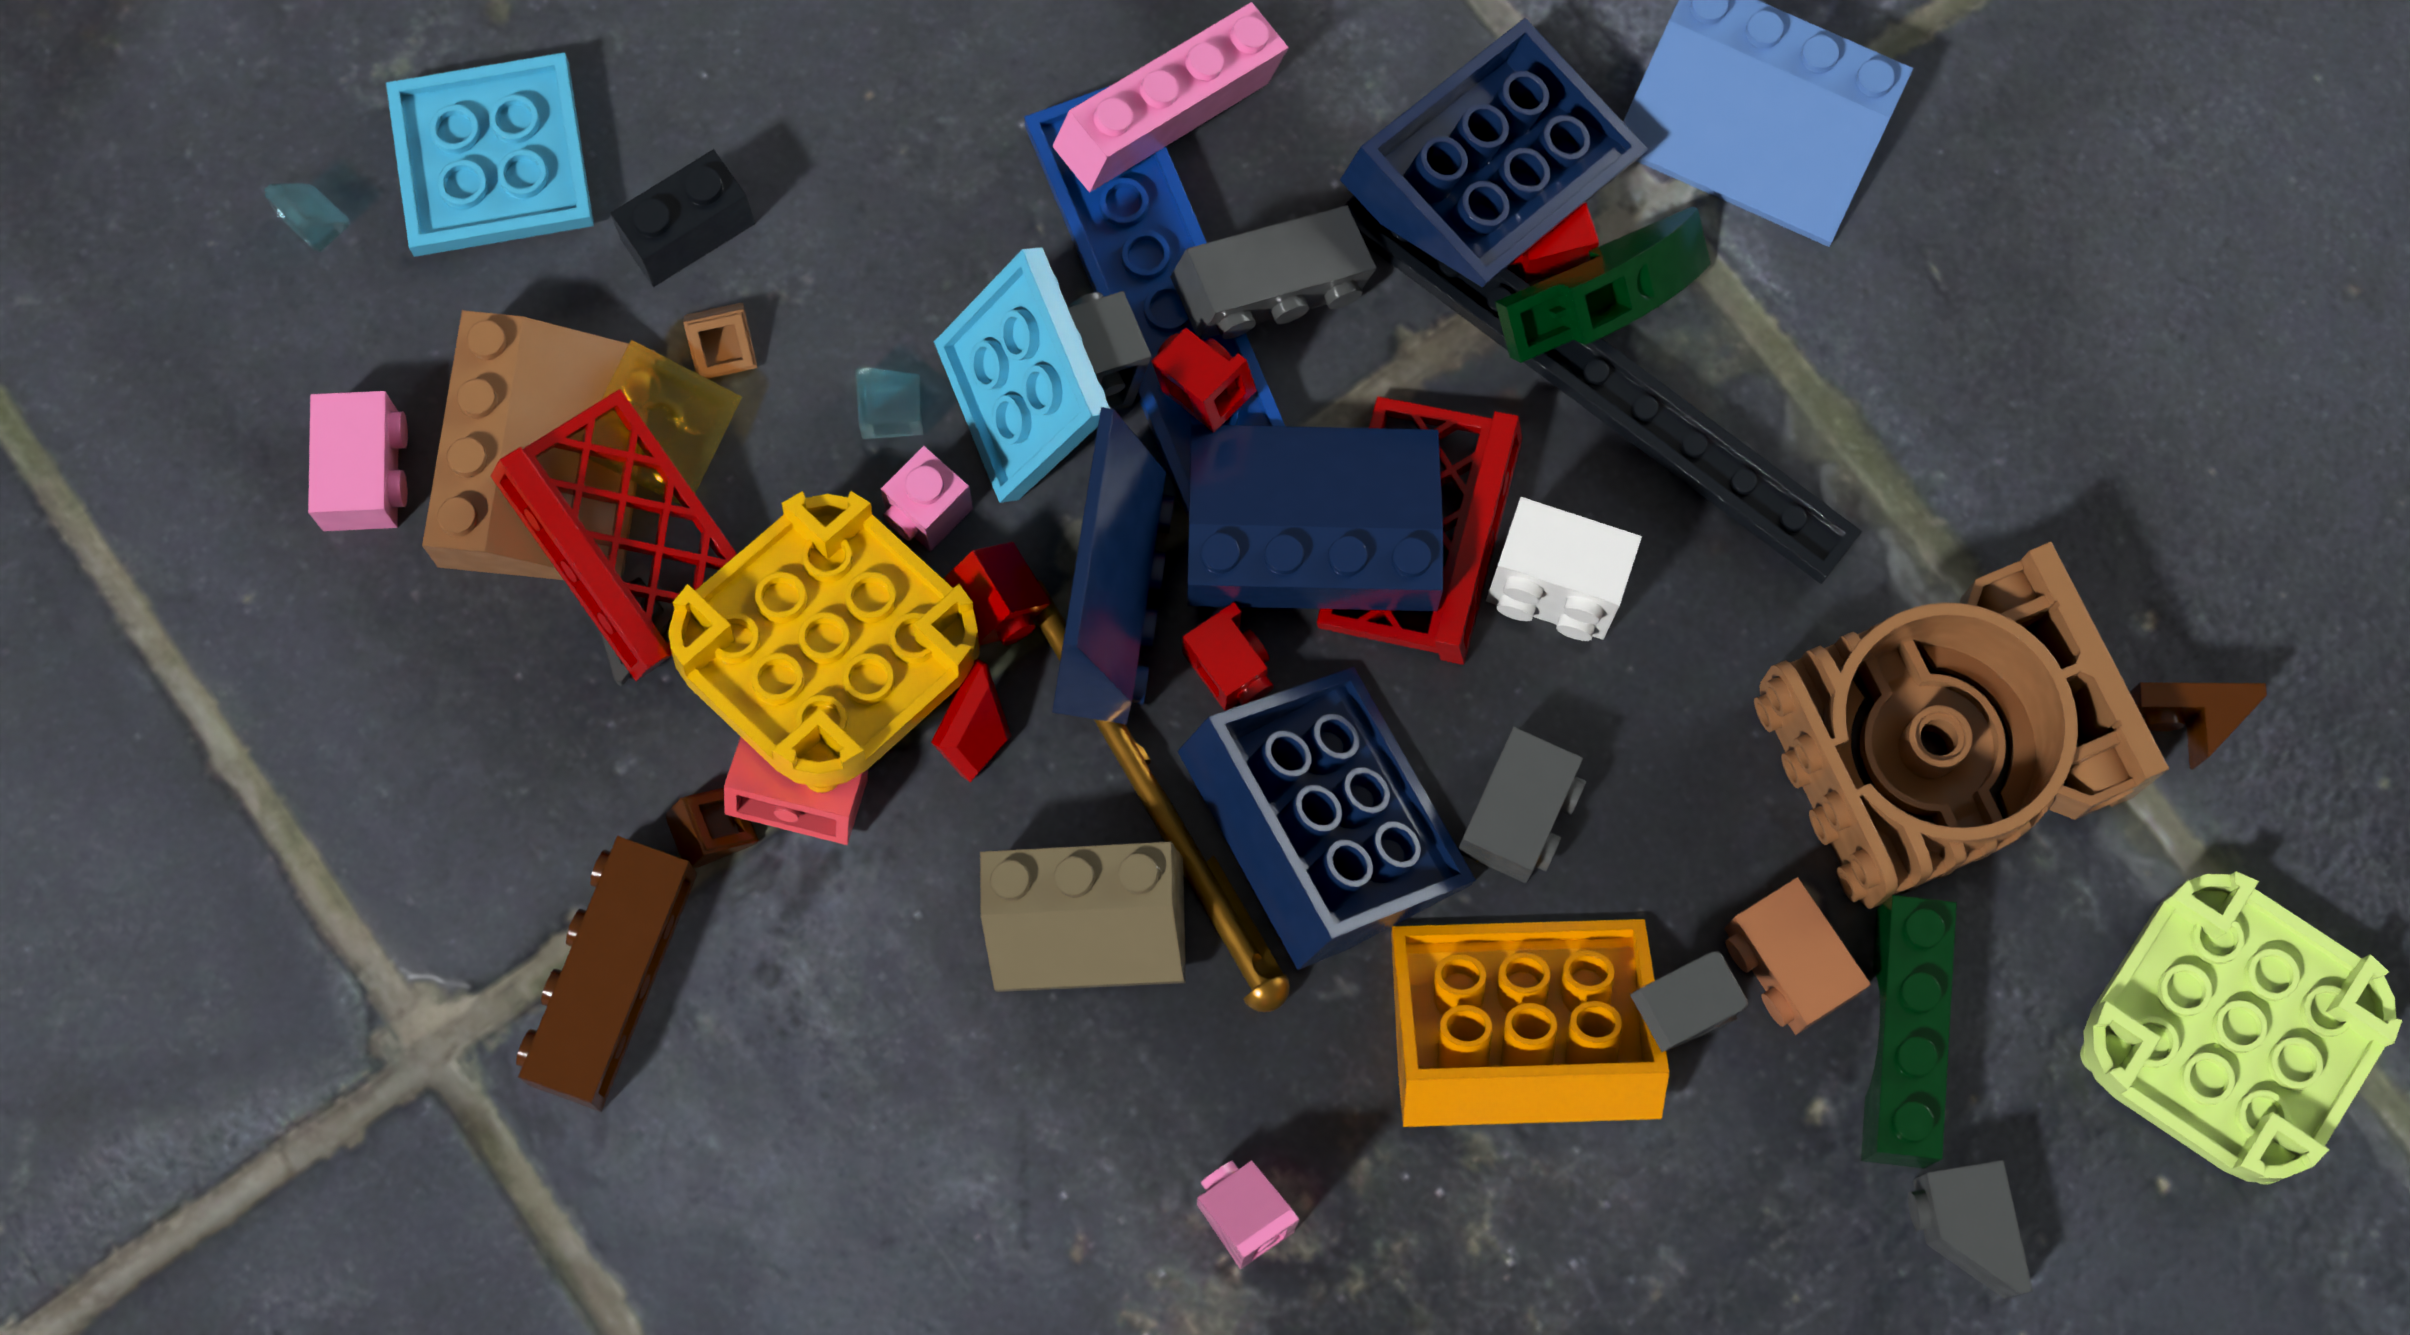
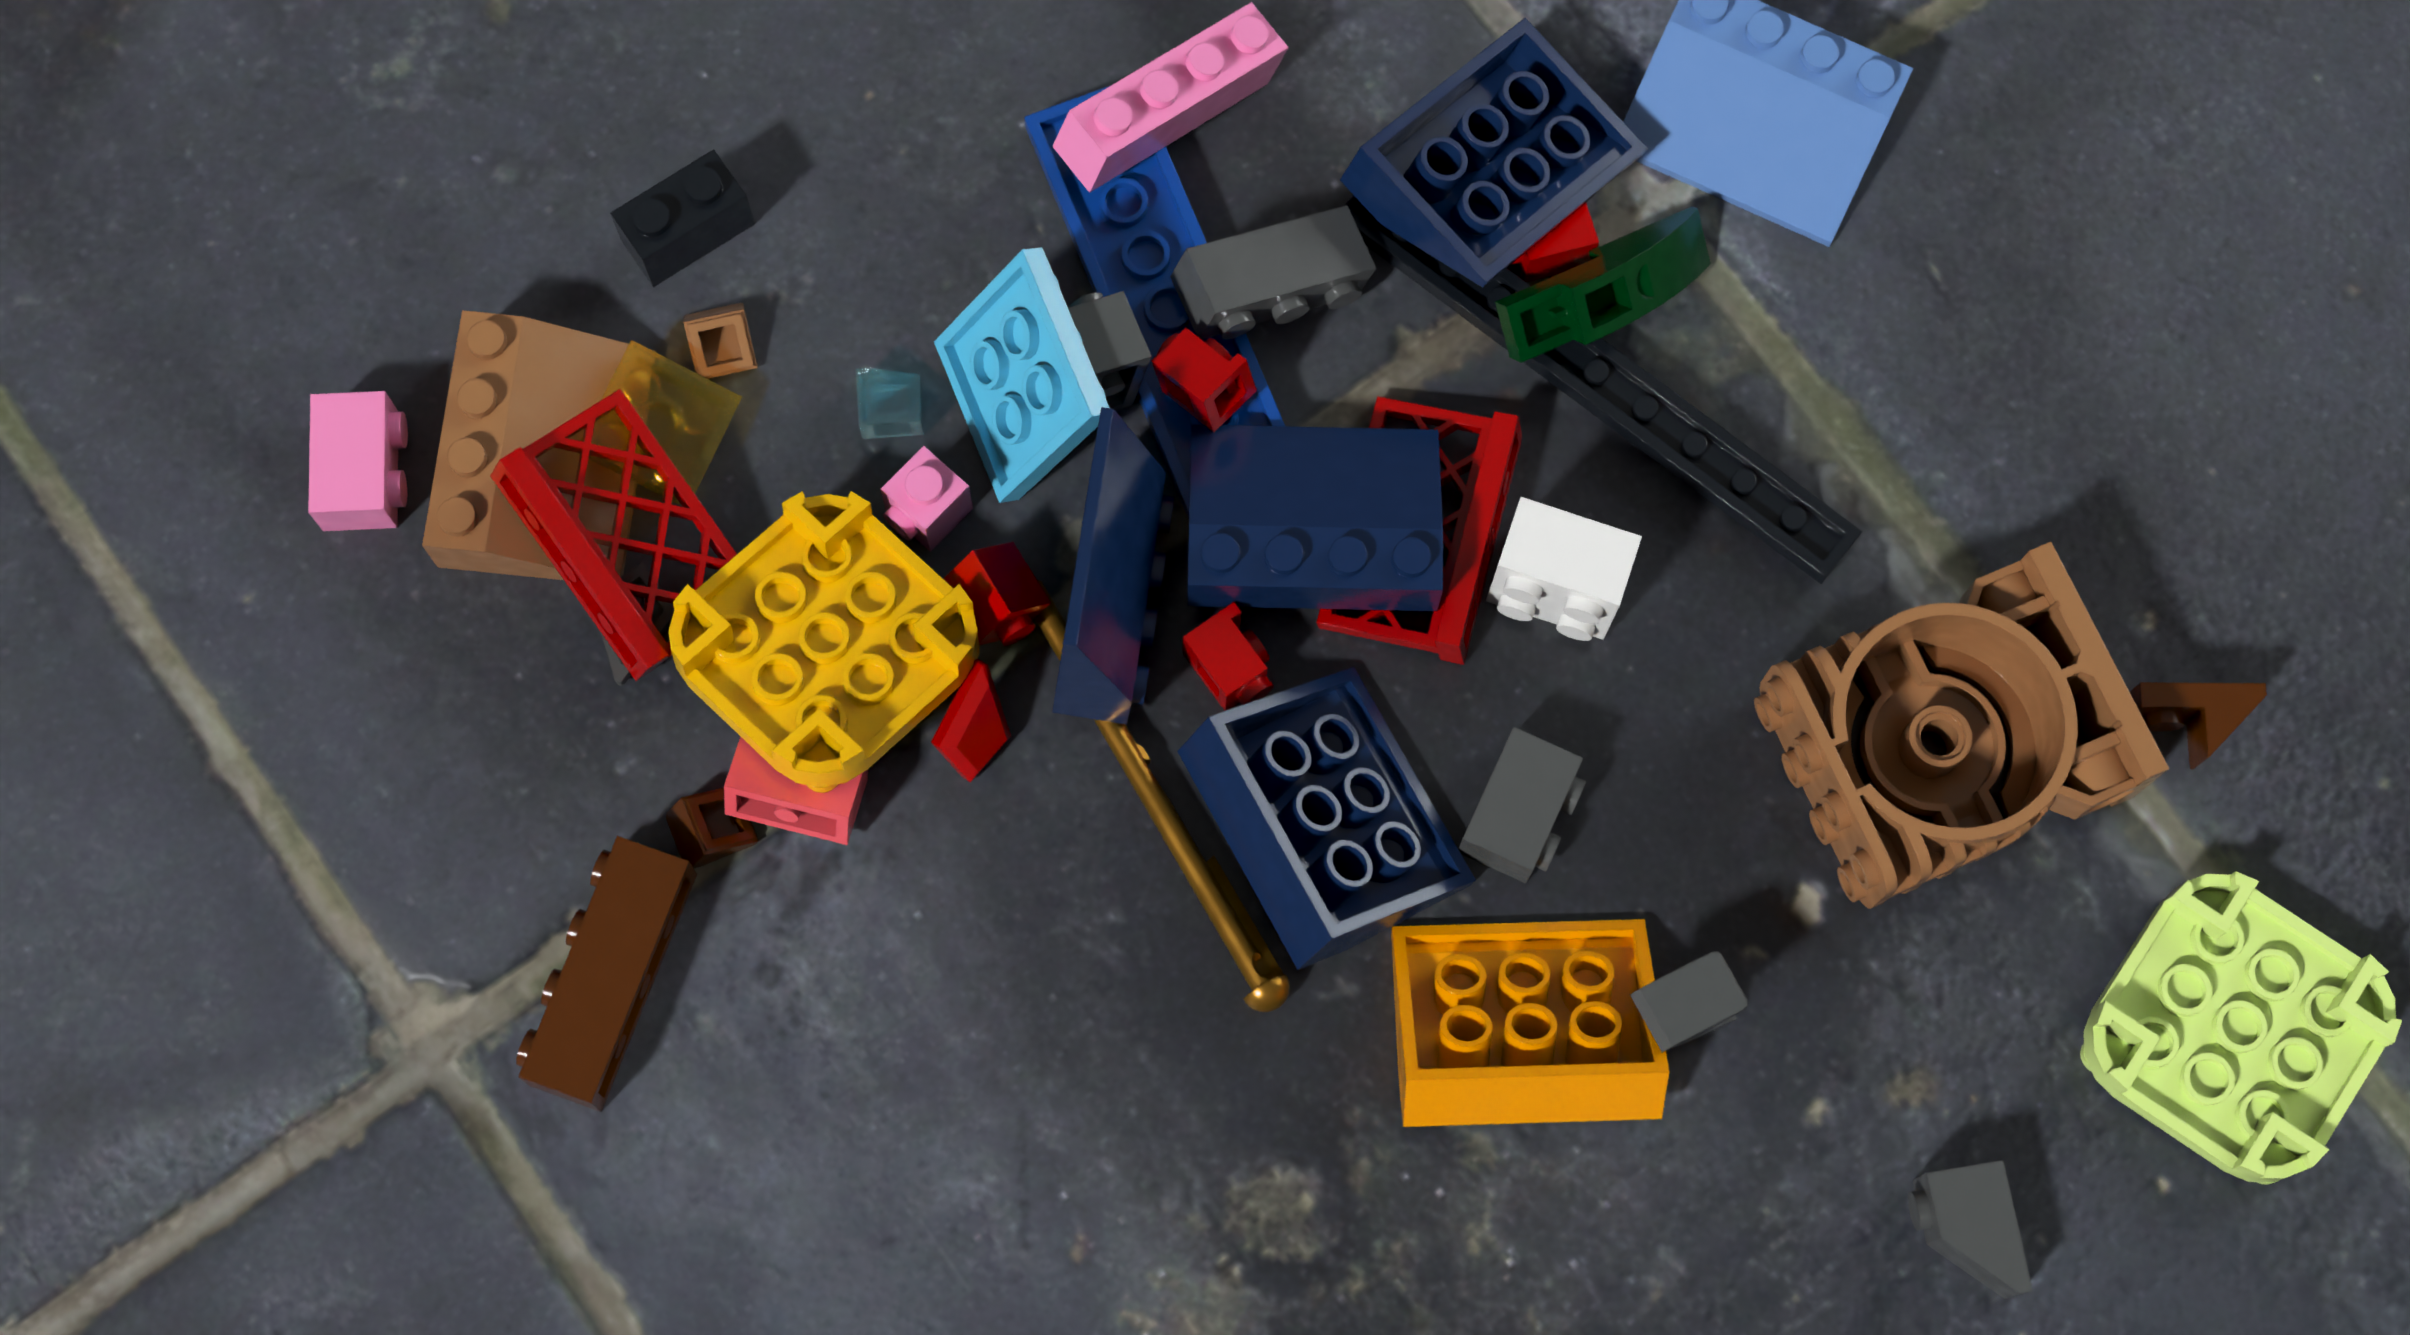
clear light blue slope [264,184,350,252] -> none
medium azure plate [386,52,594,257] -> none
dark tan slope [980,842,1186,992] -> none
bright pink slope [1197,1161,1299,1270] -> none
nougat brick [1724,877,1871,1035] -> none
dark green arch [1861,895,1957,1169] -> none

